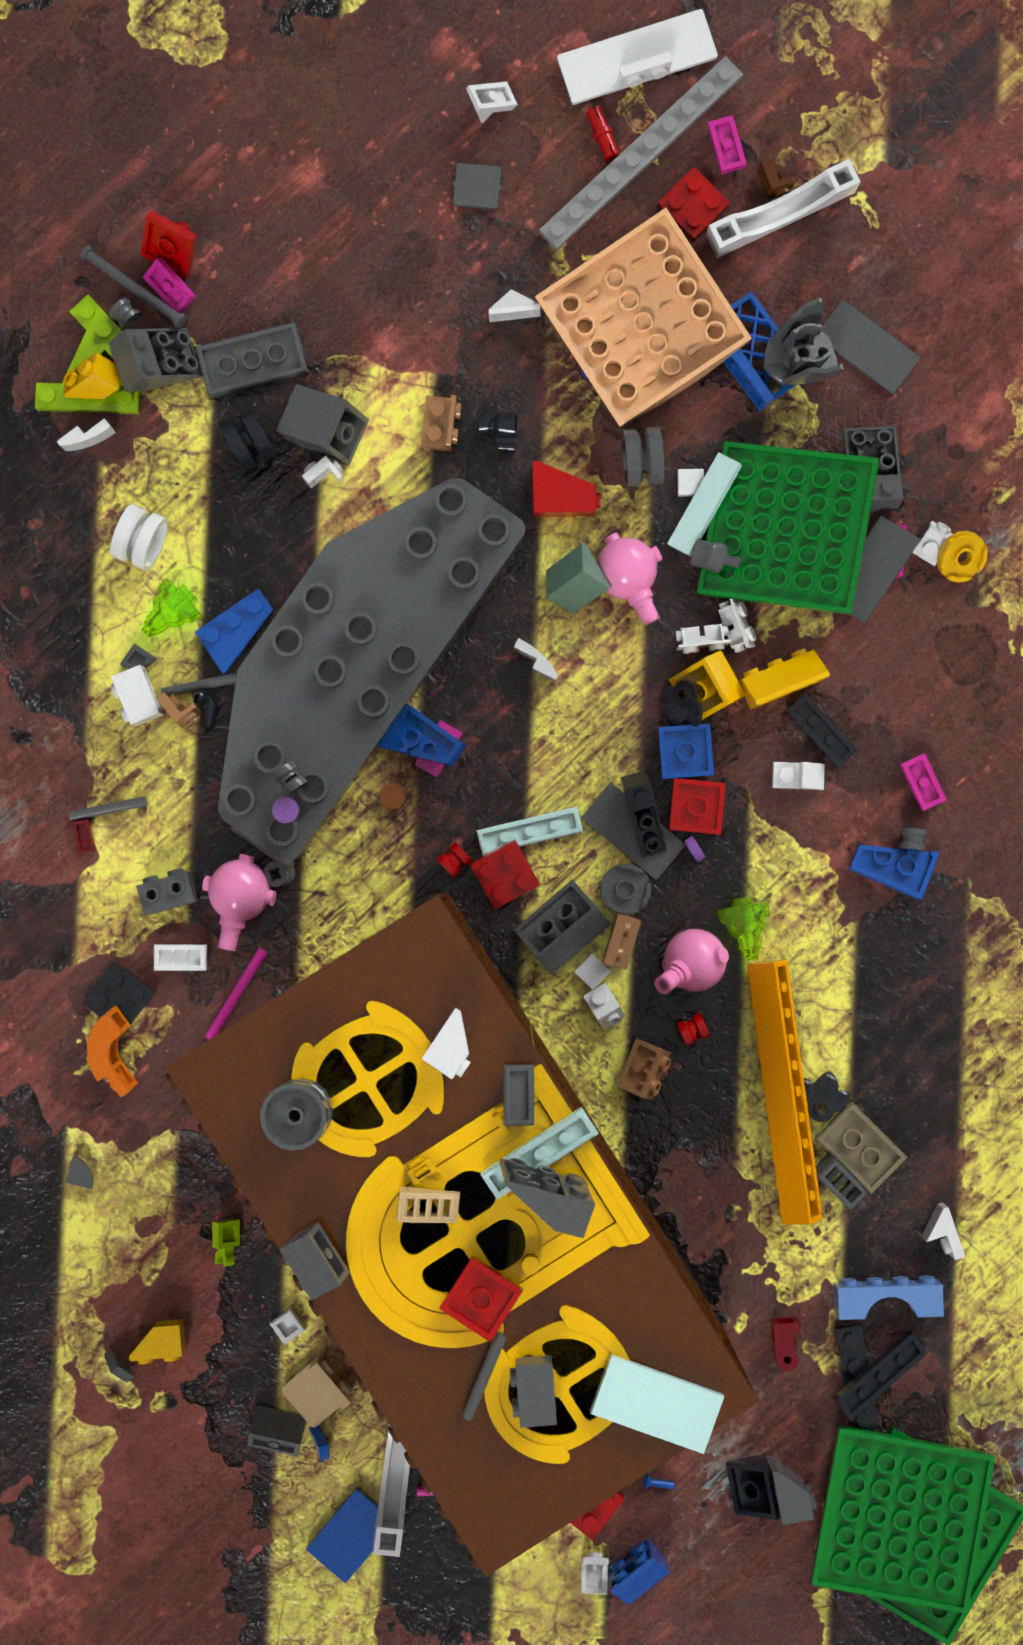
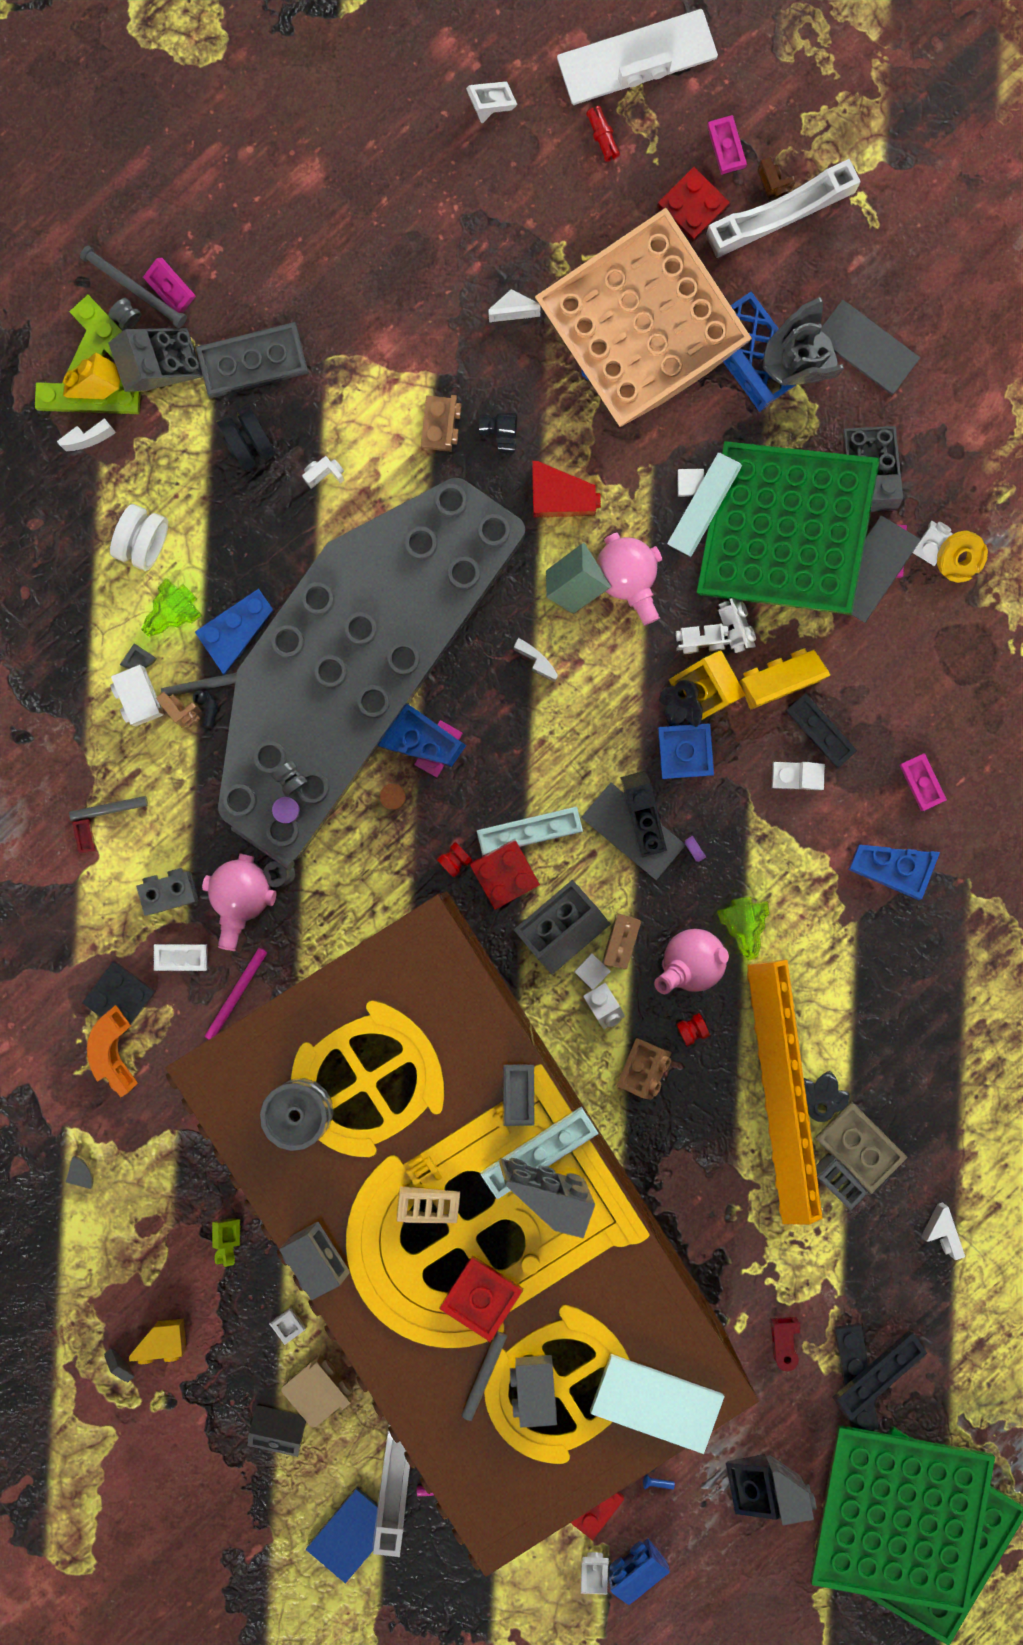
red tile [140,210,197,280] -> none
dark grey slope [276,384,369,466] -> none
blue tile [309,1425,330,1462] -> none
white slope [422,1008,471,1079] -> none
dark grey piece [452,163,502,210] -> none
light grey plate [539,56,743,251] -> none
dark grey tile [600,864,651,915] -> none
dark grey wheel [621,426,664,488] -> none
red plate [669,778,726,835] -> none
dark grey piece [691,539,742,573] -> none
medium blue arch [833,1275,944,1320] -> none
dark grey wheel [899,828,927,851] -> none

